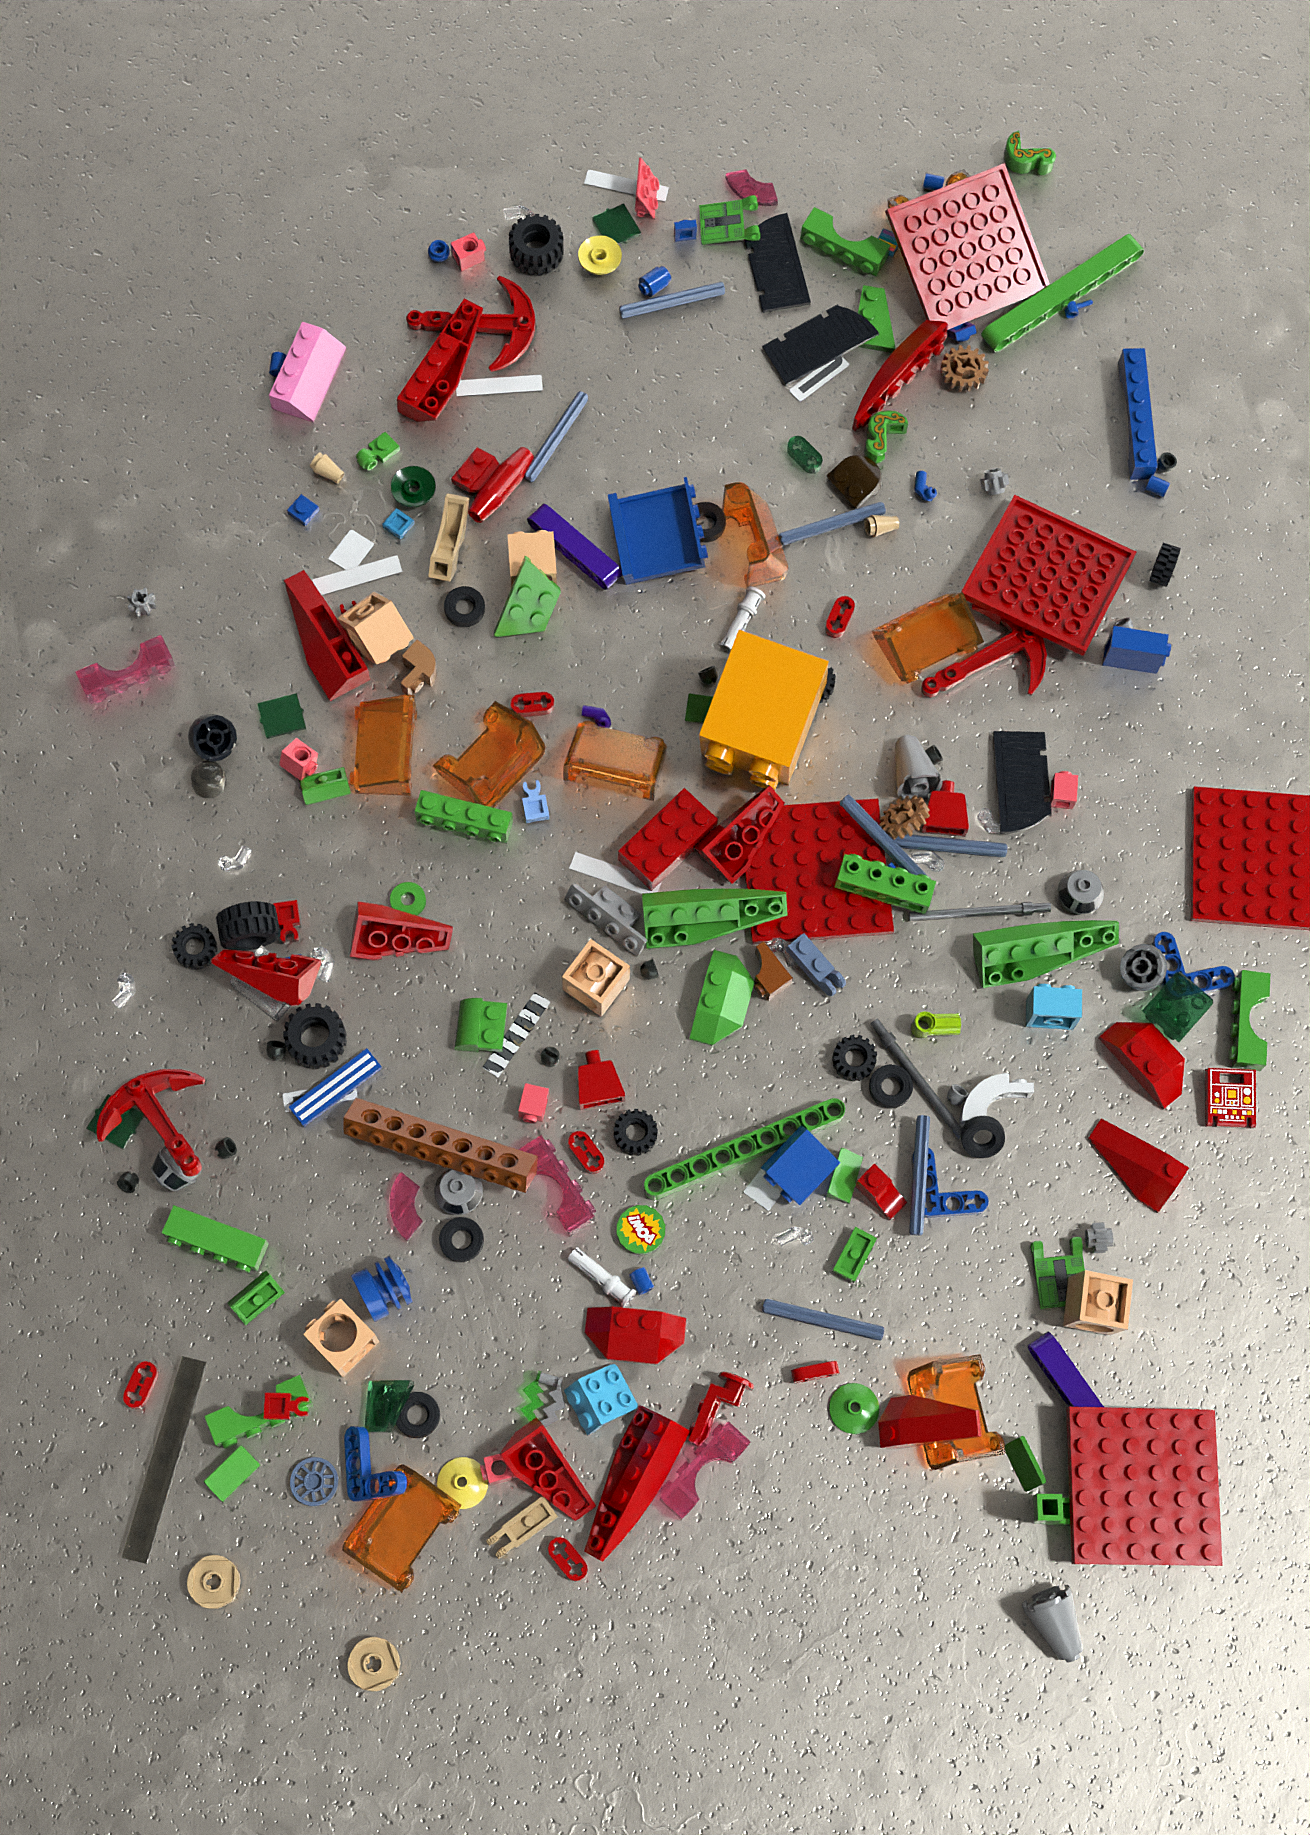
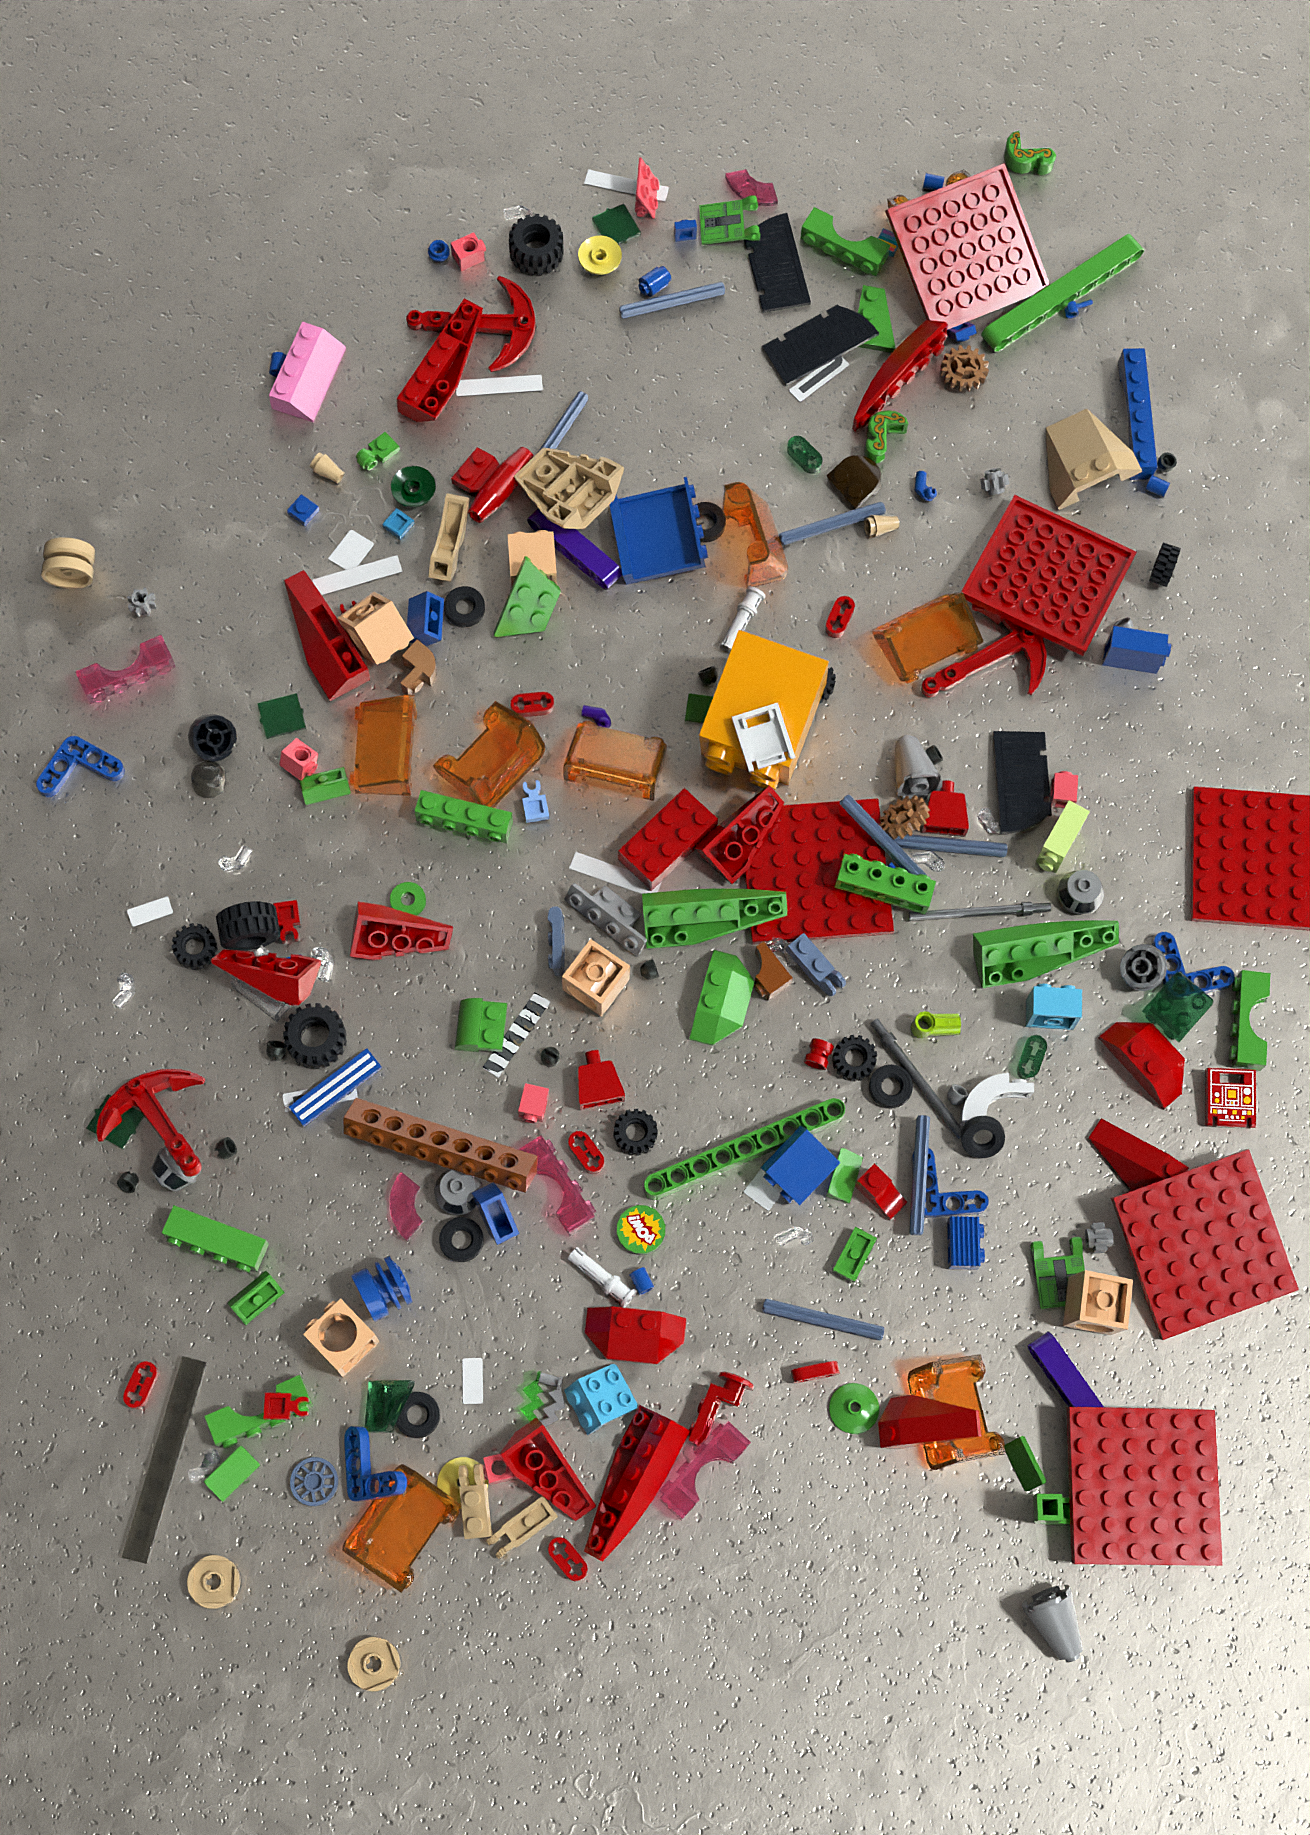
none -> blue beam [36,736,125,797]
none -> tan wheel [41,537,95,589]
none -> white sticker [127,897,173,927]
none -> clear arm [188,1449,220,1483]
none -> blue brick [407,591,444,647]
none -> tan hinge [458,1463,492,1539]
none -> white sticker [462,1358,483,1404]
none -> blue brick [472,1182,519,1245]
none -> tan wedge [514,447,624,529]
none -> sand blue hinge [548,906,565,976]
none -> white container [732,703,795,772]
none -> red wheel [804,1038,834,1070]
none -> blue brick [947,1216,985,1270]
none -> clear green beam [1016,1035,1047,1081]
none -> yellowish green brick [1036,800,1090,873]
none -> tan wedge [1046,408,1142,510]
none -> red plate [1111,1149,1299,1340]

